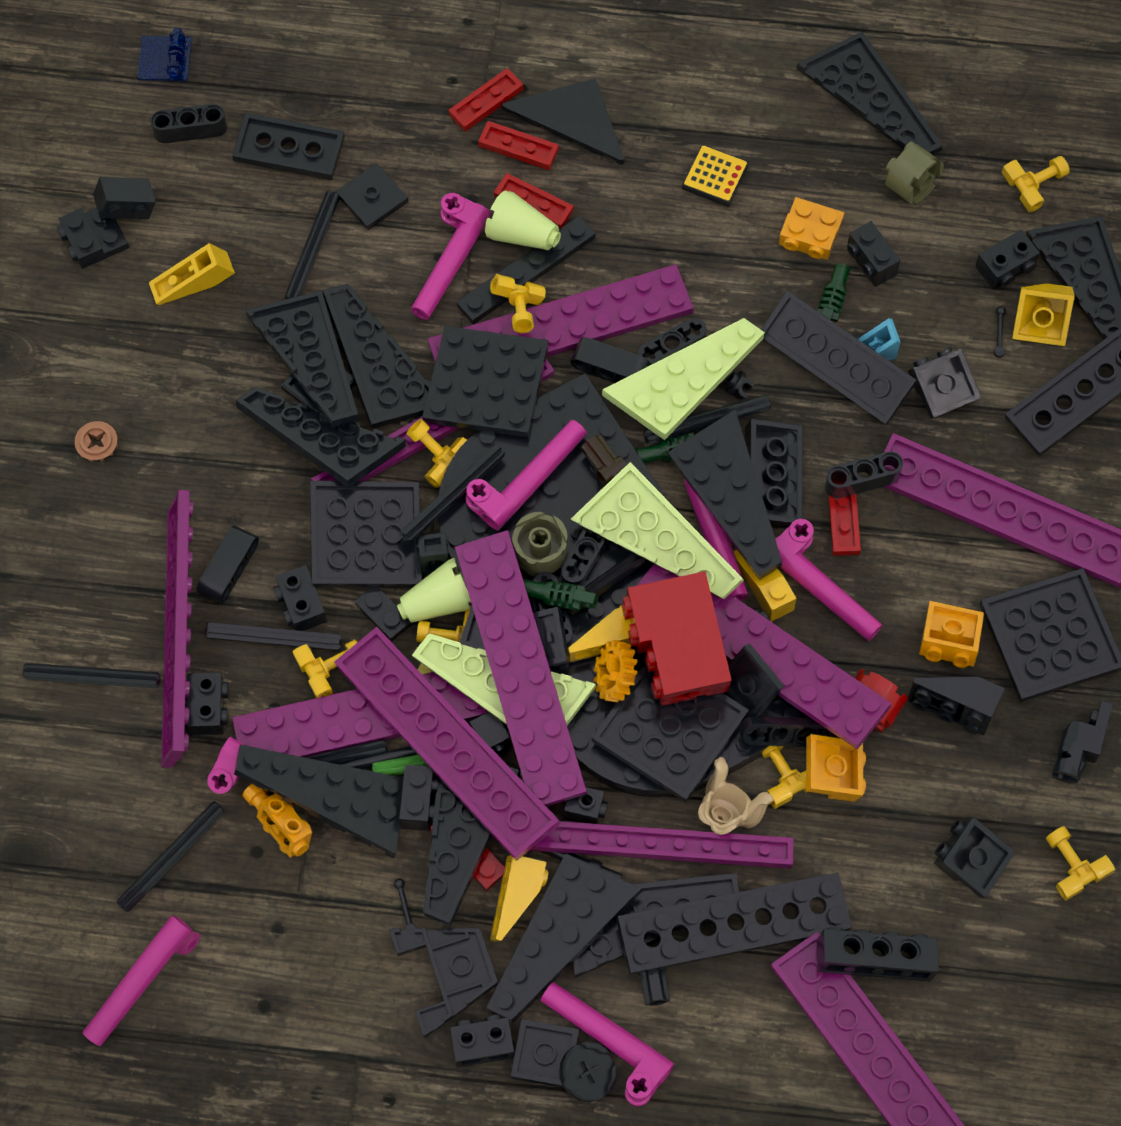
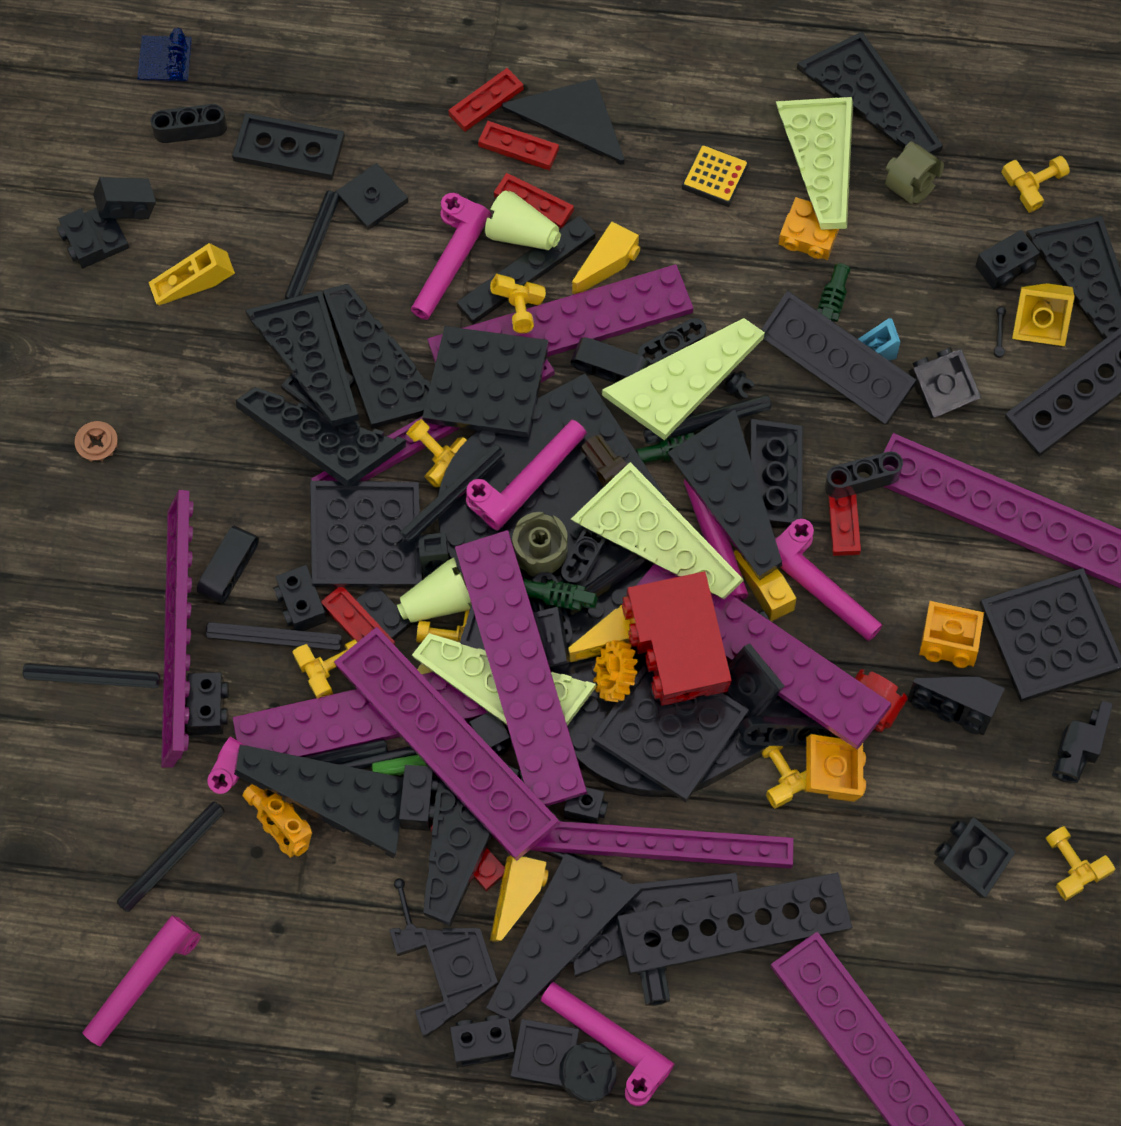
tan hair [698,757,773,835] -> none
black brick [817,927,939,982] -> none
black brick [847,221,900,287] -> none
none -> red plate [321,587,396,646]
none -> yellow slope [572,222,641,295]
none -> yellowish green wing [776,97,853,230]

